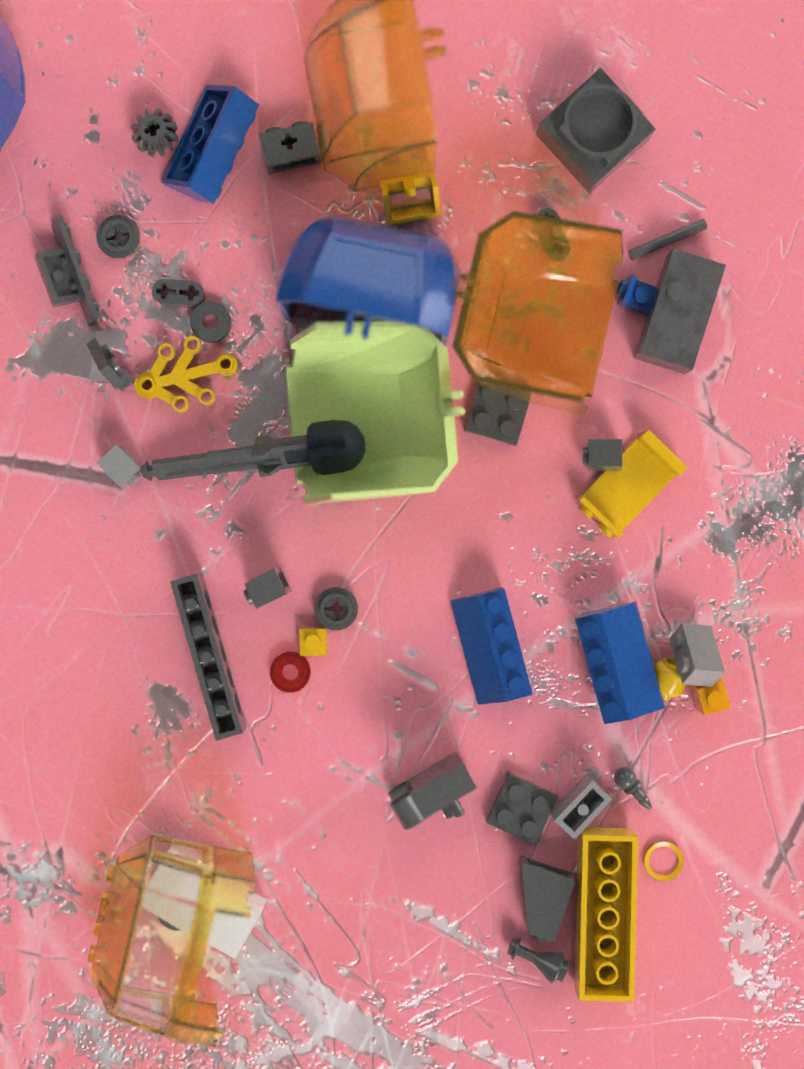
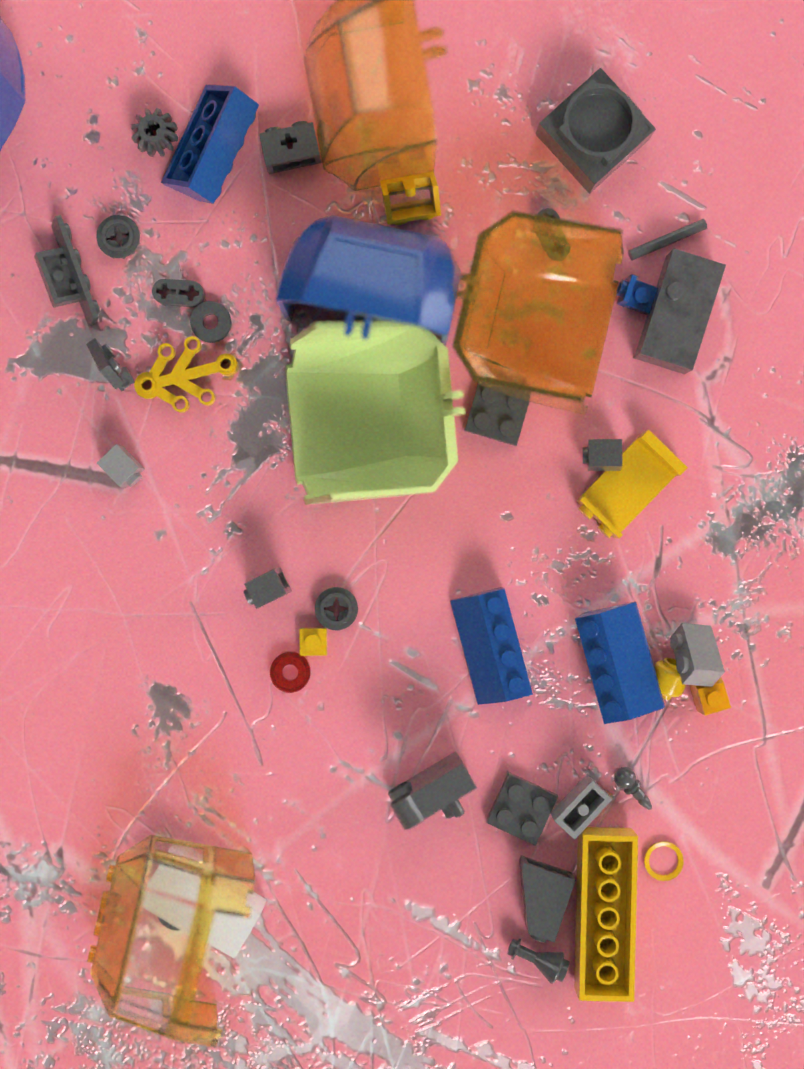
piece [140,420,366,481] -> none
dark grey brick [170,573,247,741] -> none

